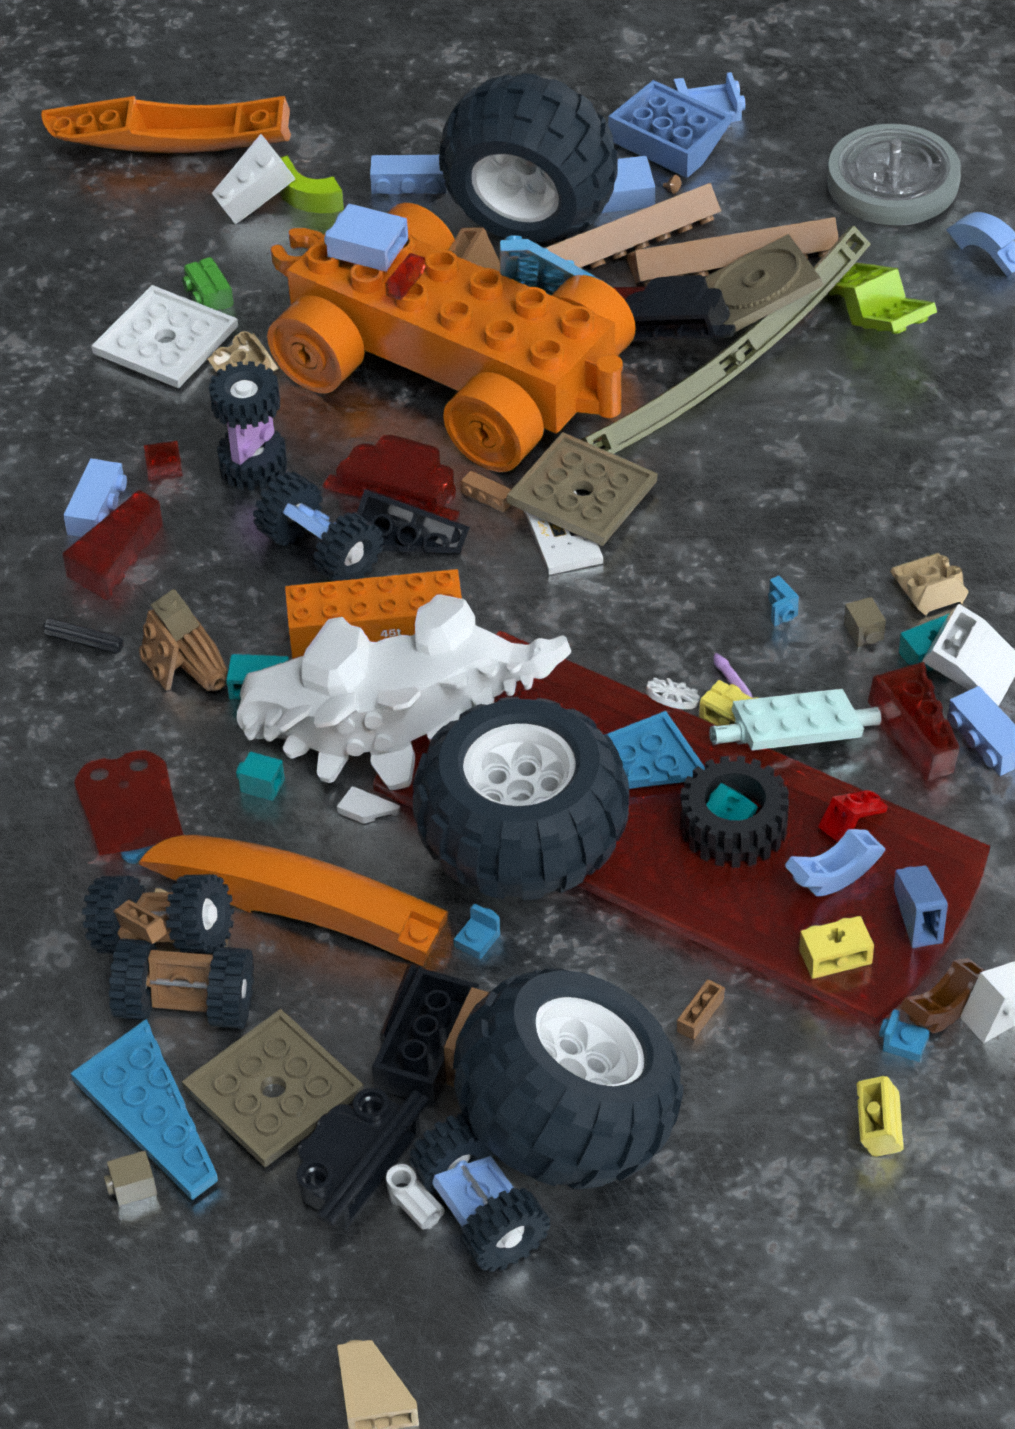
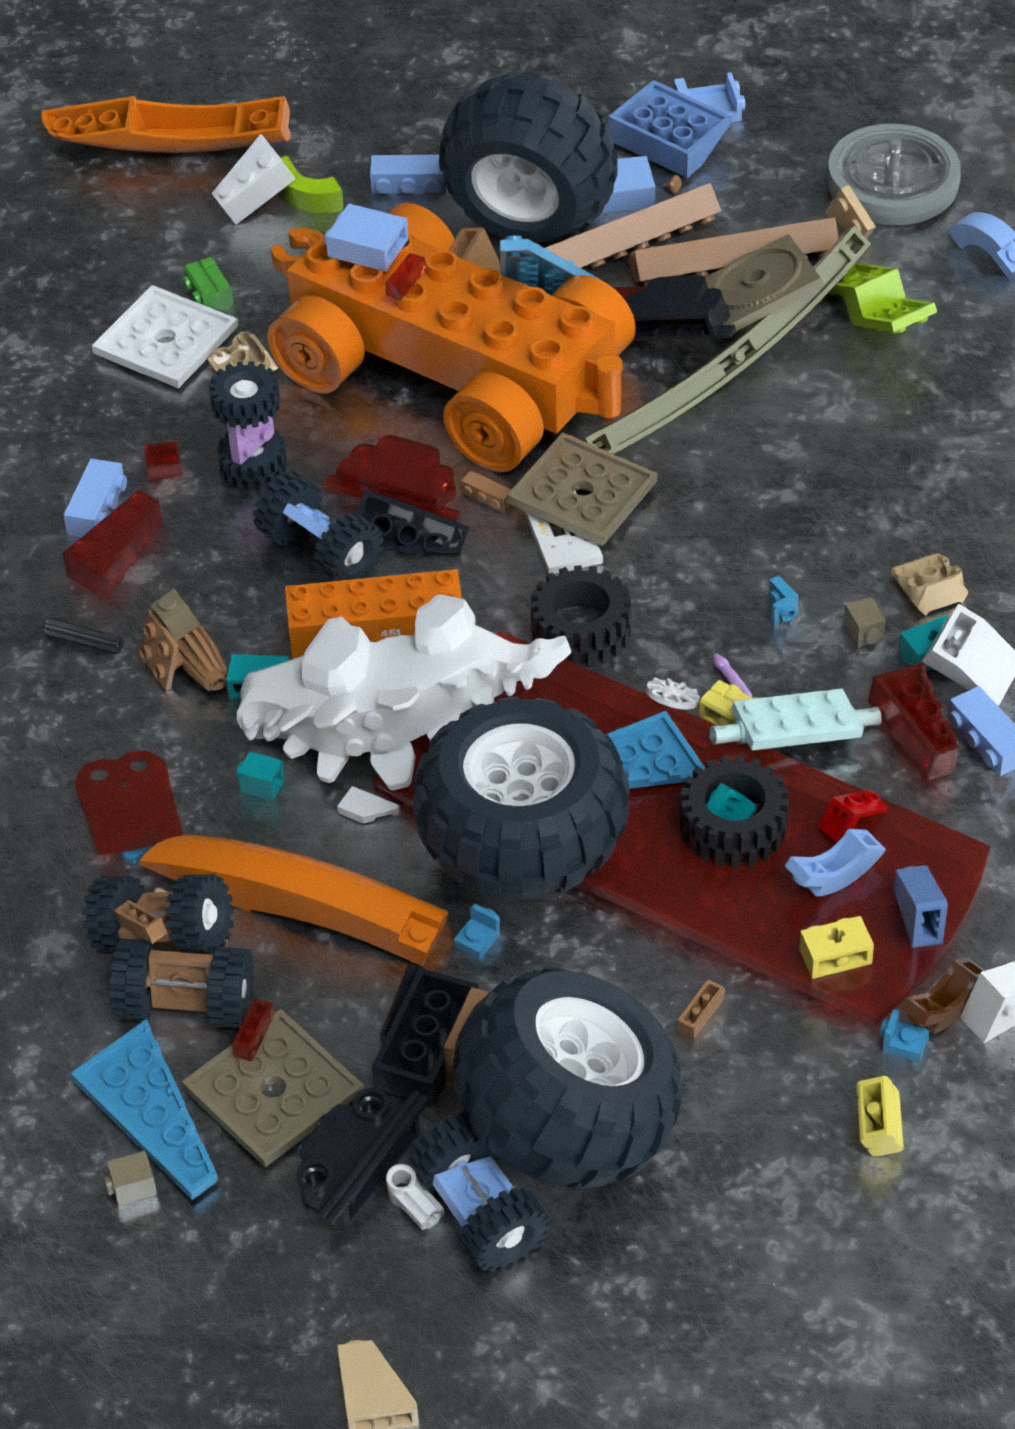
none -> clear red piece [232,998,274,1062]
none -> black tyre [530,565,631,668]
none -> tan wing [825,185,876,239]

